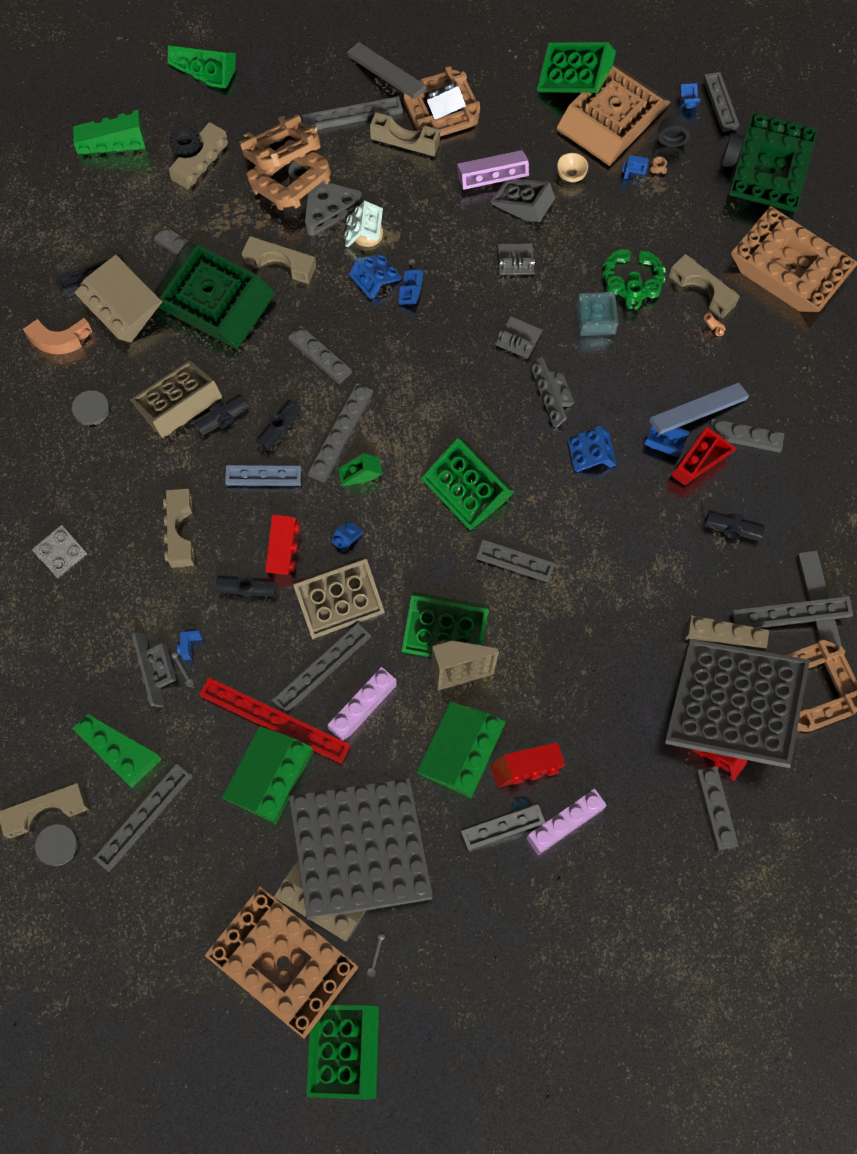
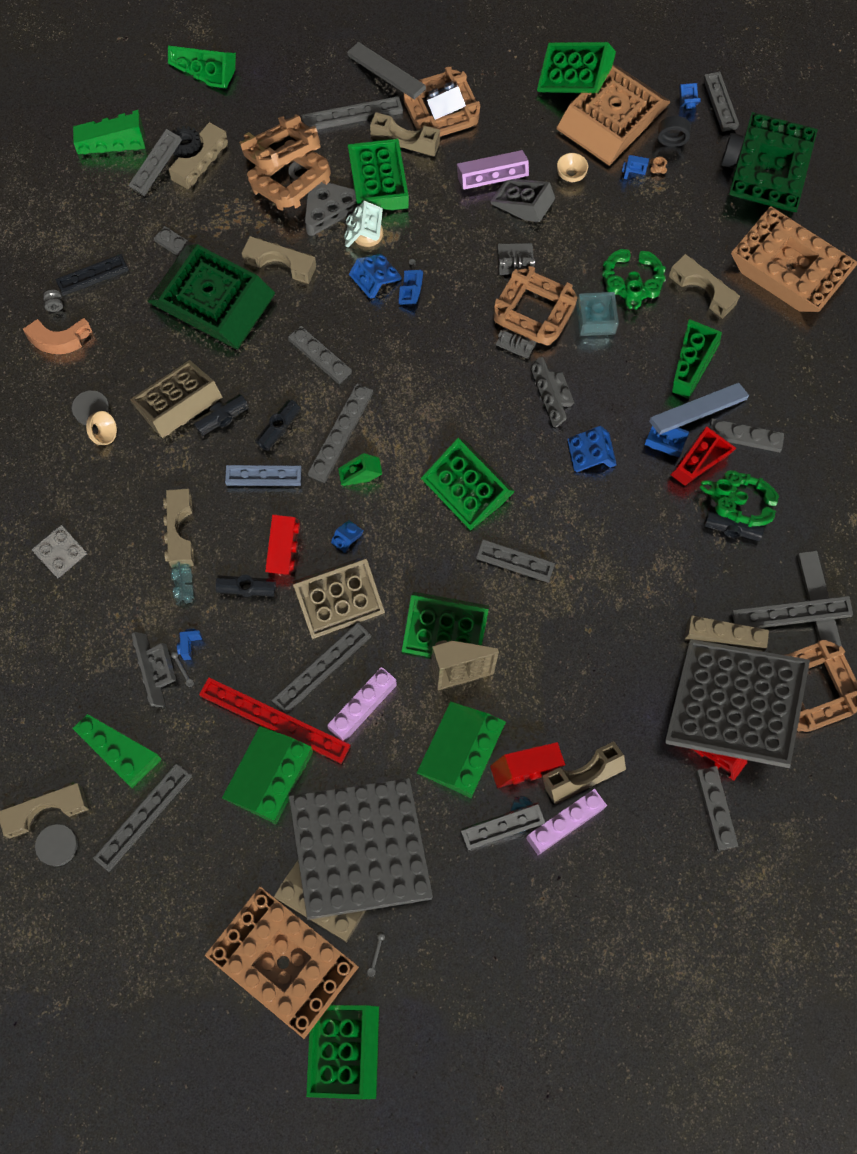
dark tan slope [74,255,162,342] -> none
nougat arm [704,313,725,336] -> none
none -> dark grey wheel [43,290,63,312]
none -> tan piece [86,411,117,445]
none -> dark grey plate [128,129,182,196]
none -> clear light blue hinge [171,562,194,605]
none -> green slope [348,139,409,210]
none -> medium nougat plate [493,266,578,345]
none -> dark tan arch [543,741,626,804]
none -> green wedge [672,319,722,399]
none -> green piece [700,470,779,527]

